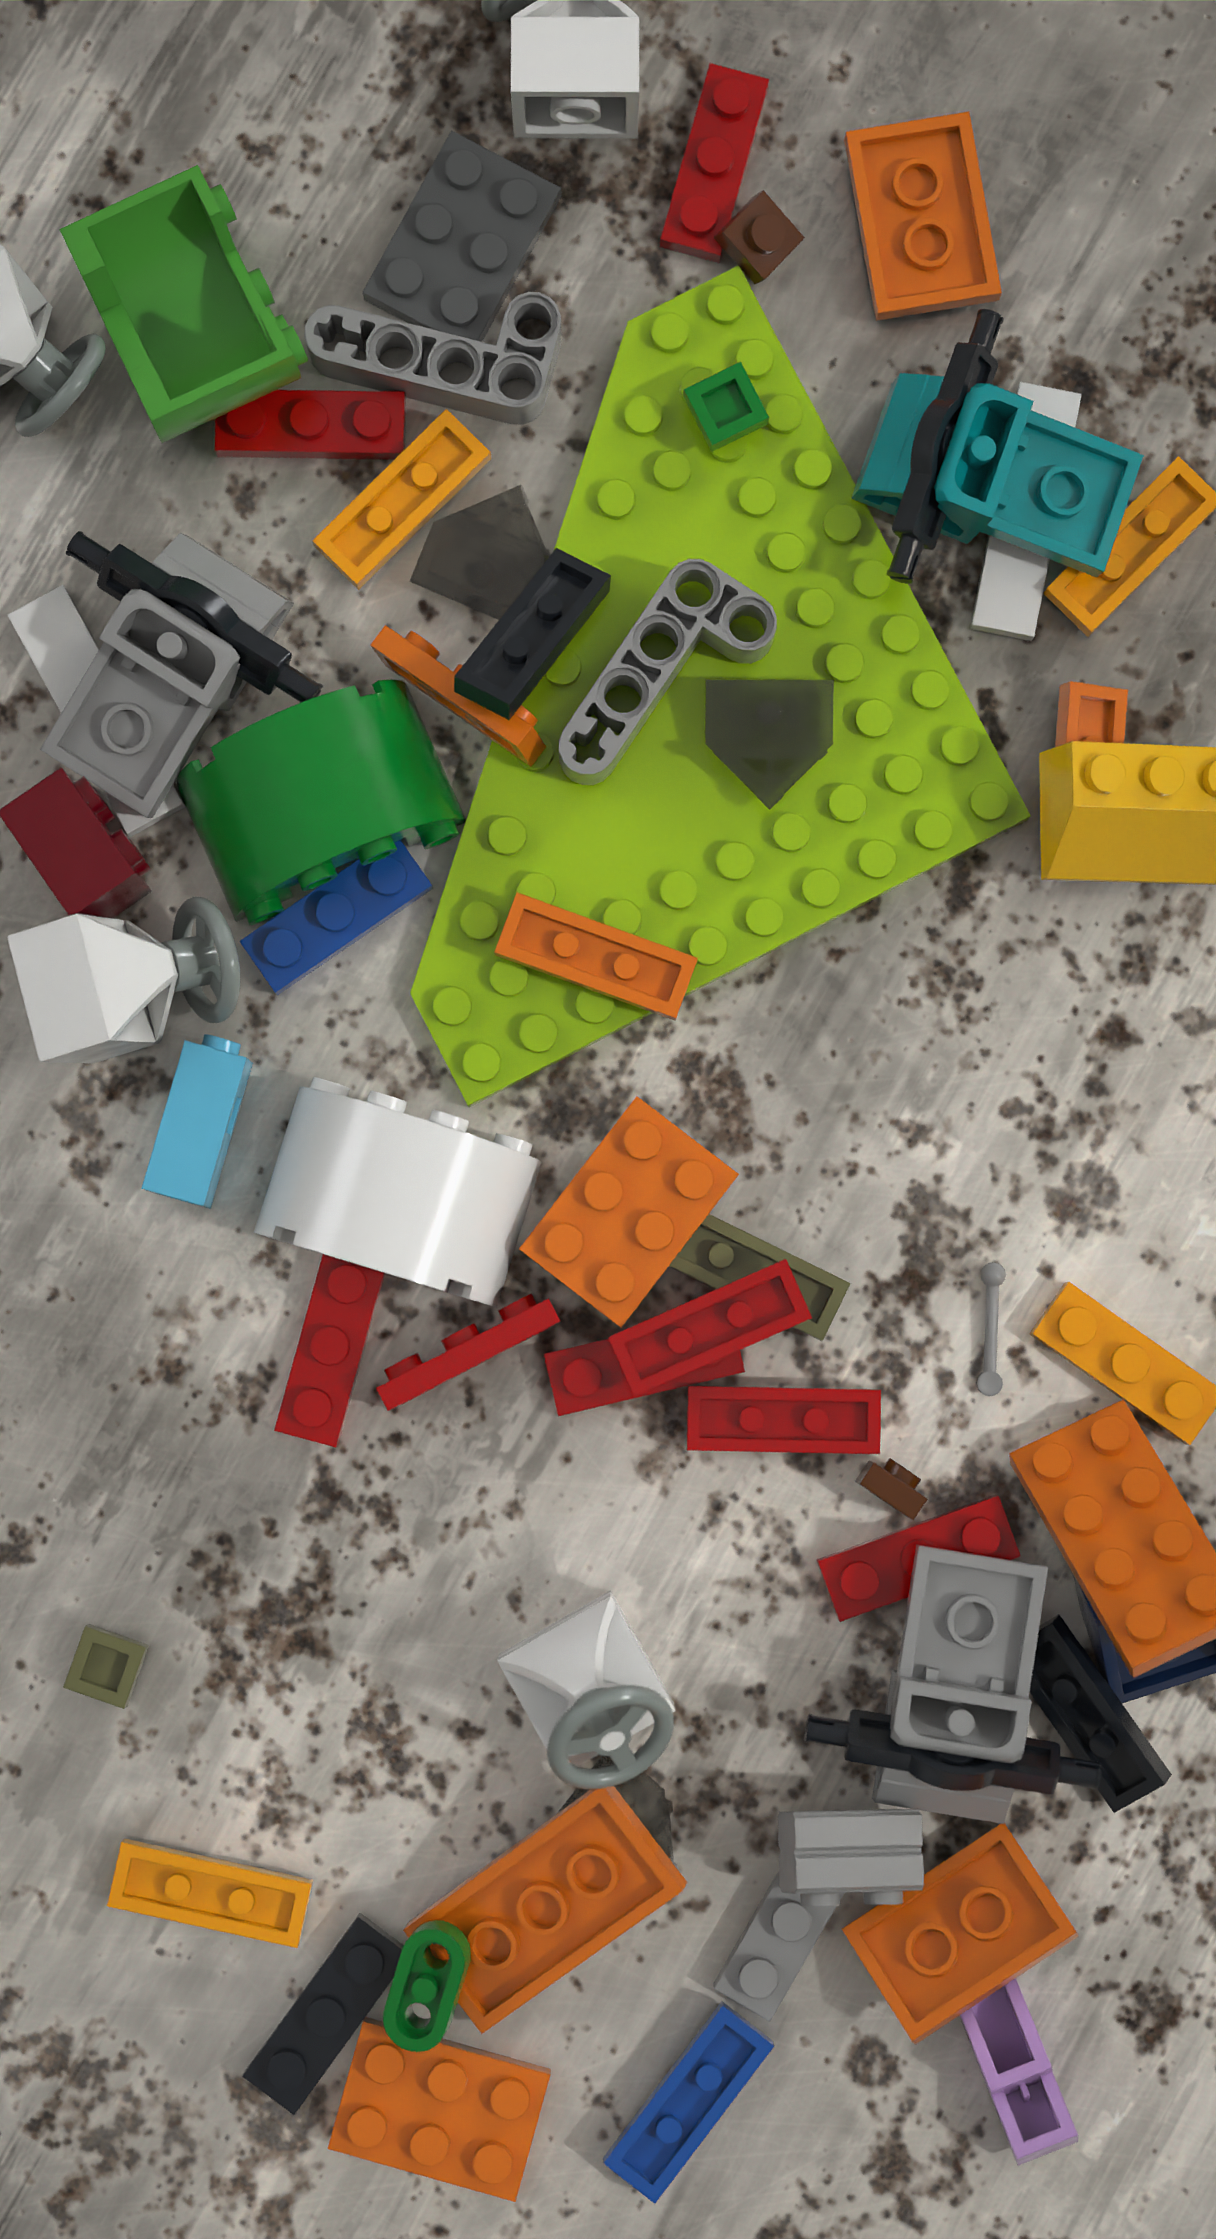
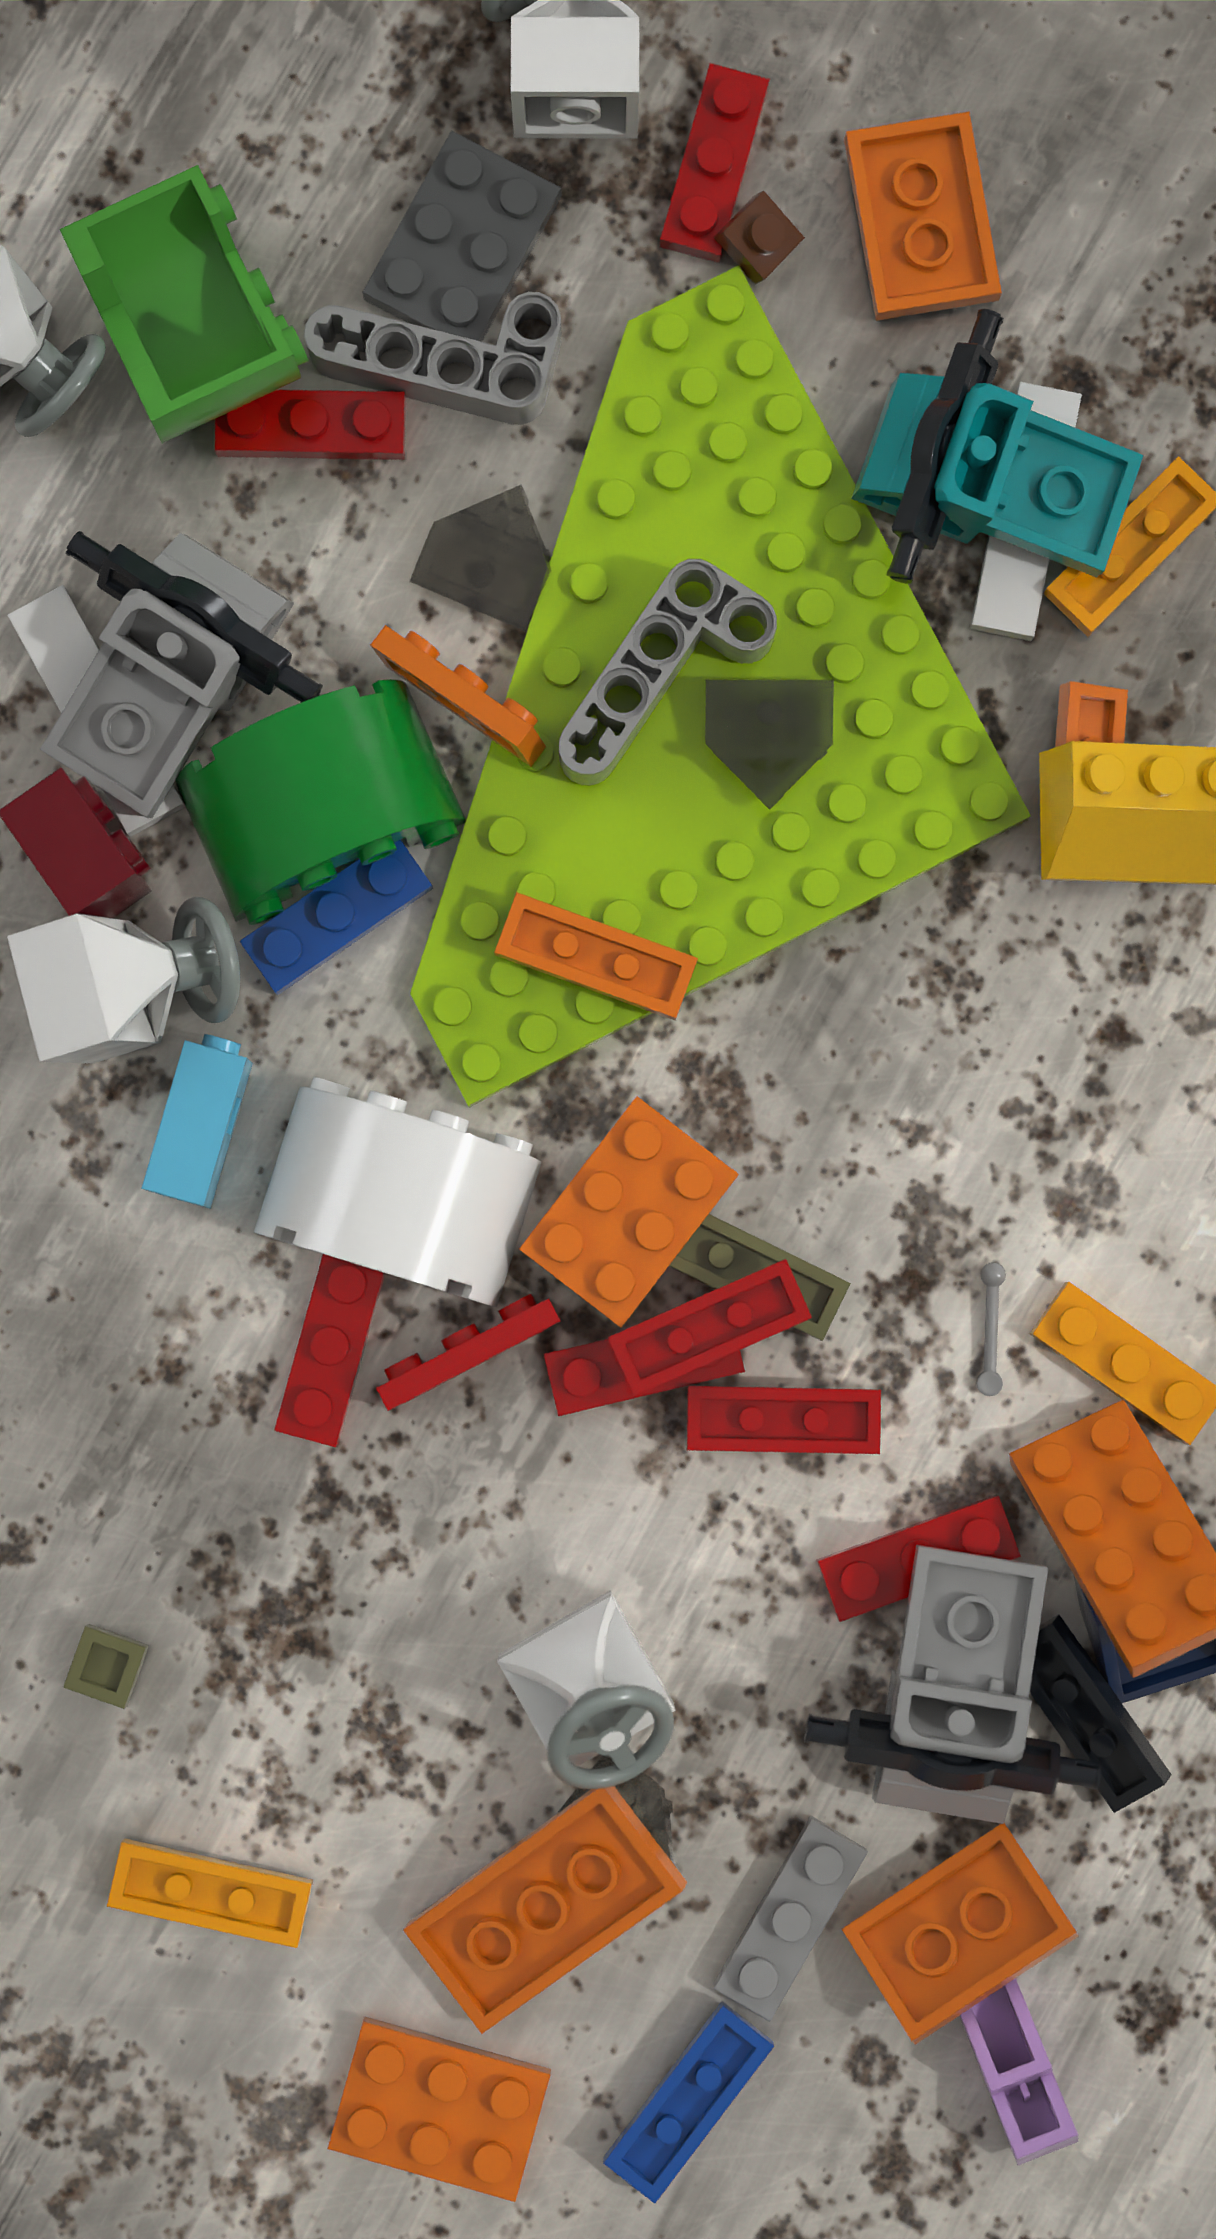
black plate [242,1913,404,2115] -> none
light orange plate [312,409,492,590] -> none
green plate [383,1920,471,2052] -> none
black plate [454,548,611,720] -> none
green plate [683,361,769,452] -> none
light grey brick [778,1809,924,1906] -> none
reddish brown plate [855,1458,928,1521] -> none

